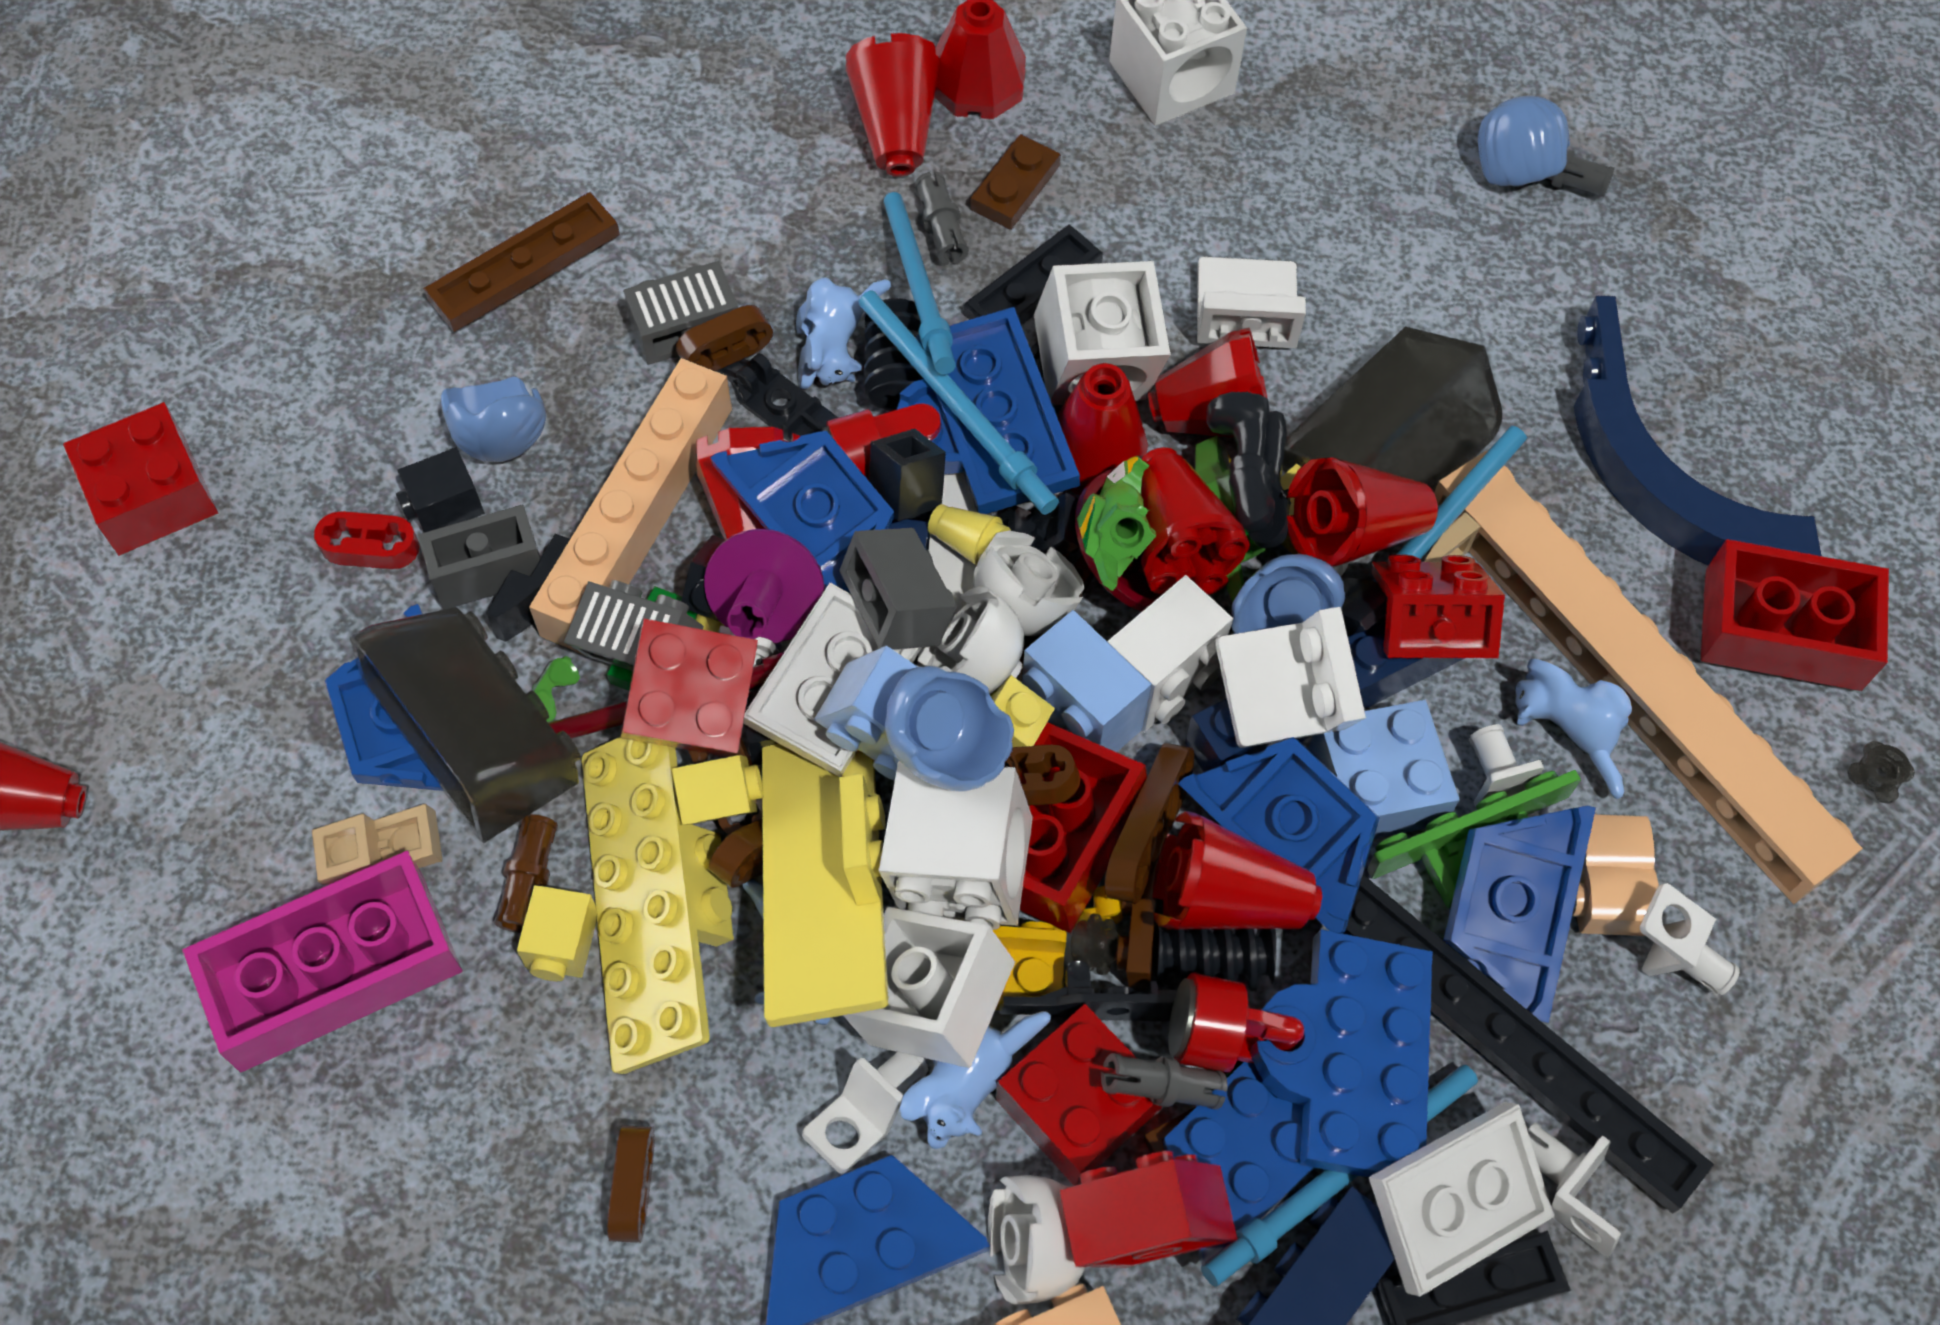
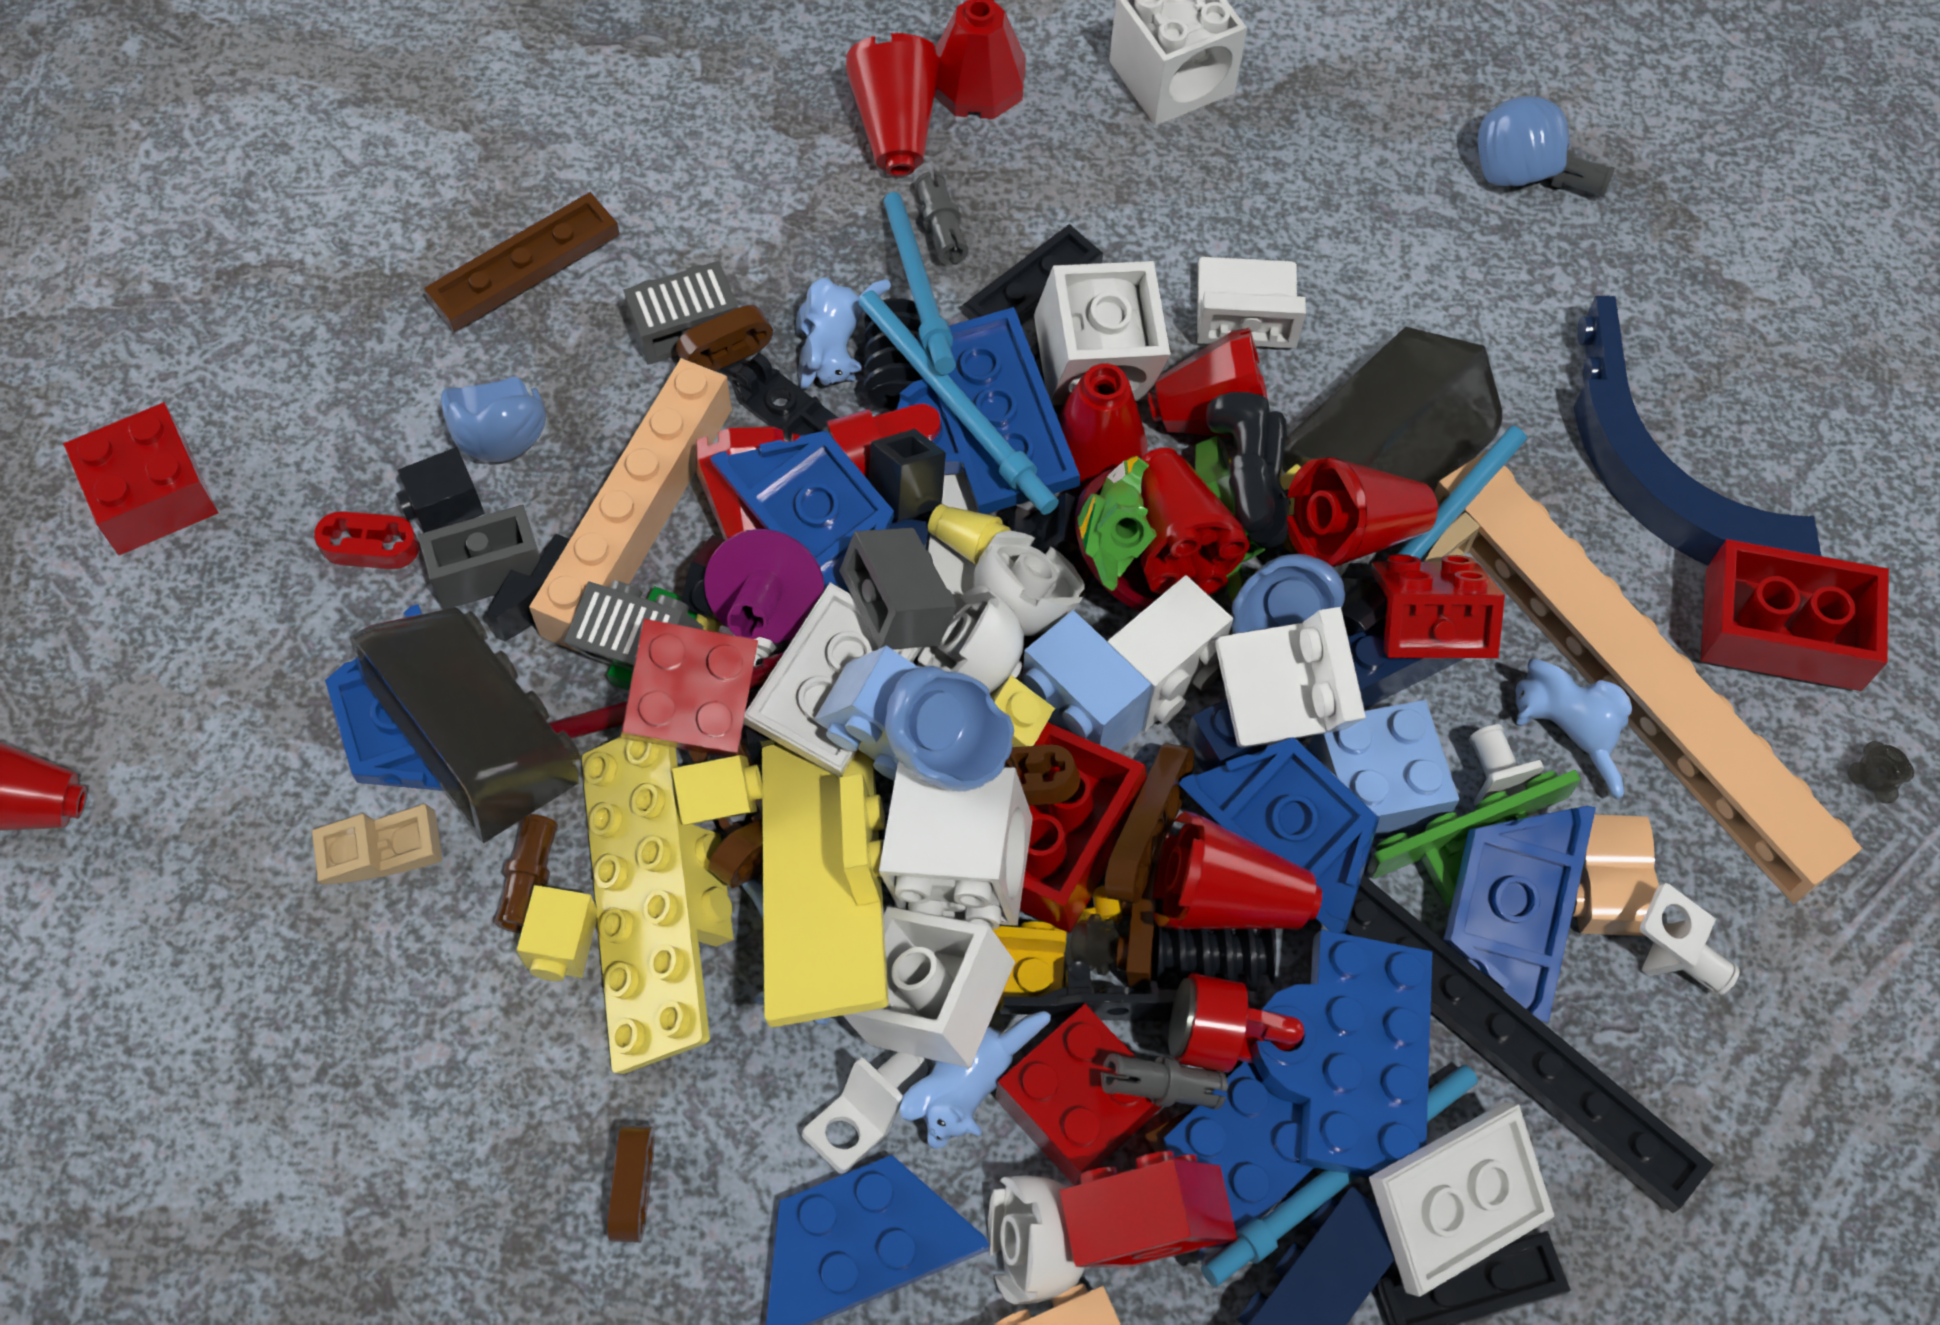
dark pink brick [182,850,463,1073] -> none
bright green piece [522,656,580,724] -> none
reddish brown plate [970,134,1061,230] -> none
white bracket [1528,1122,1621,1257] -> none

